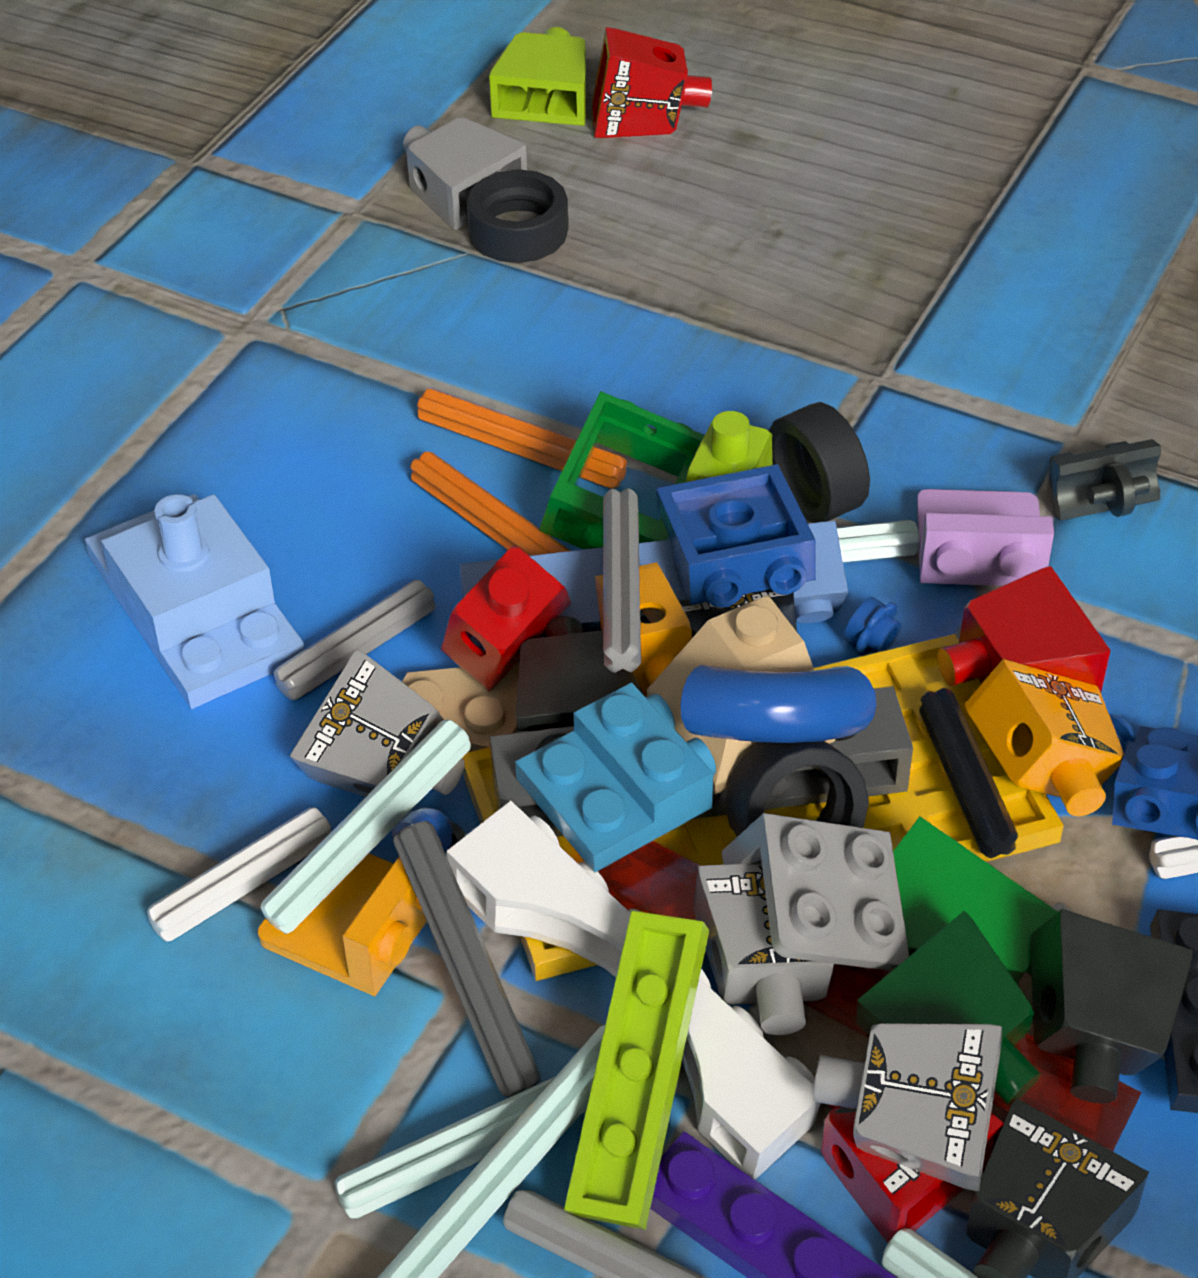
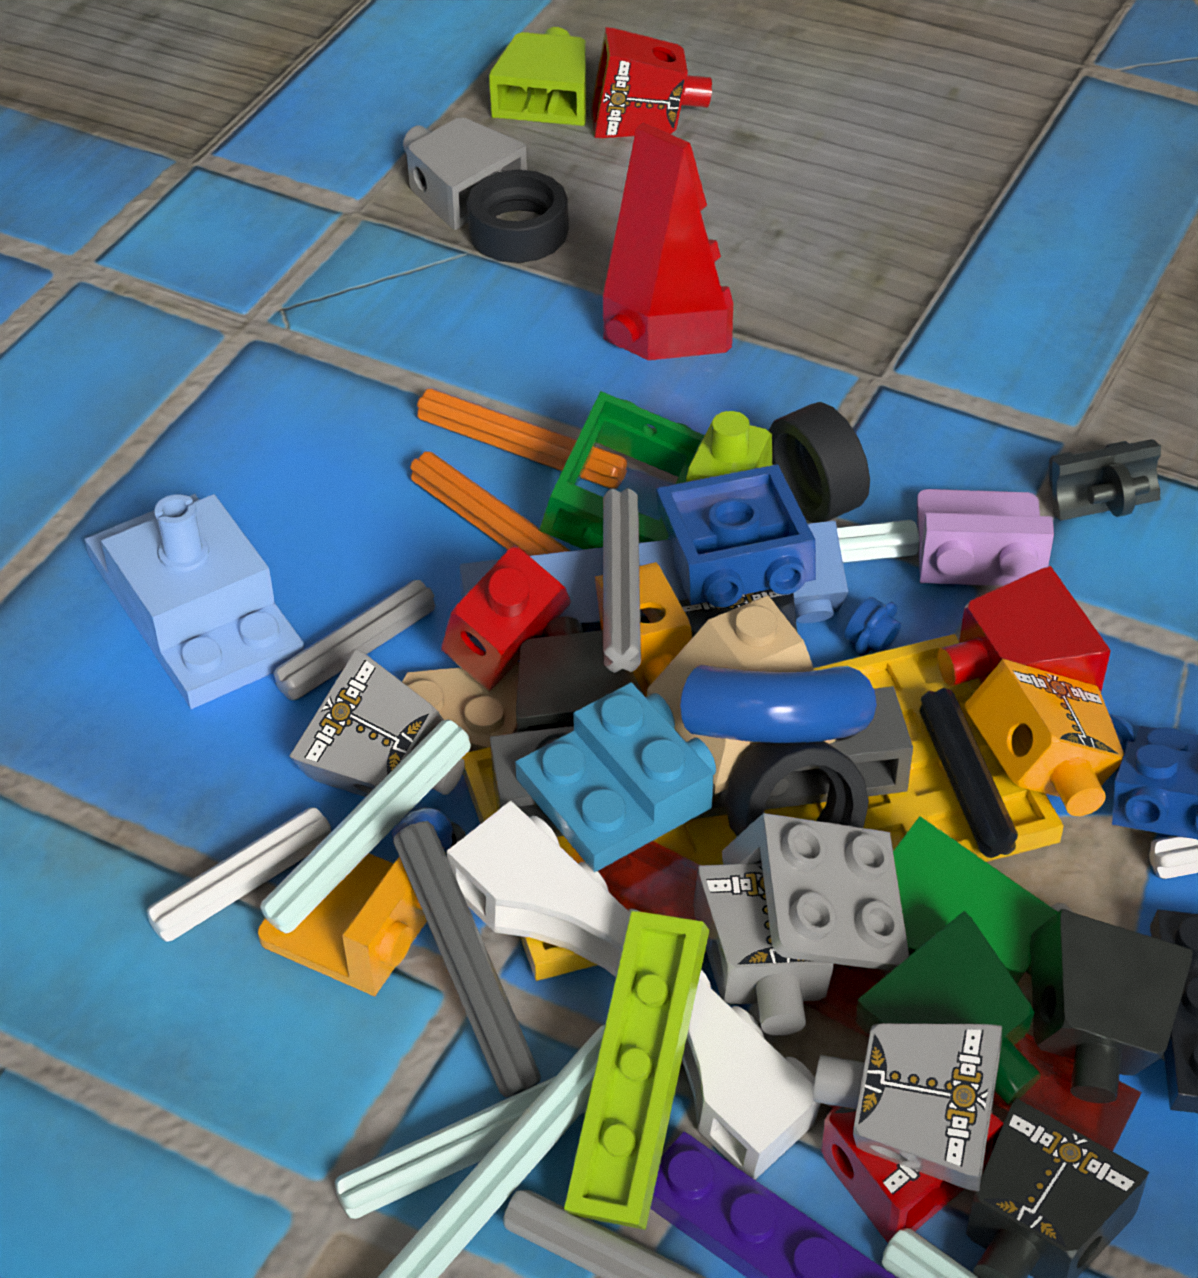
none -> red wedge [603,123,734,361]

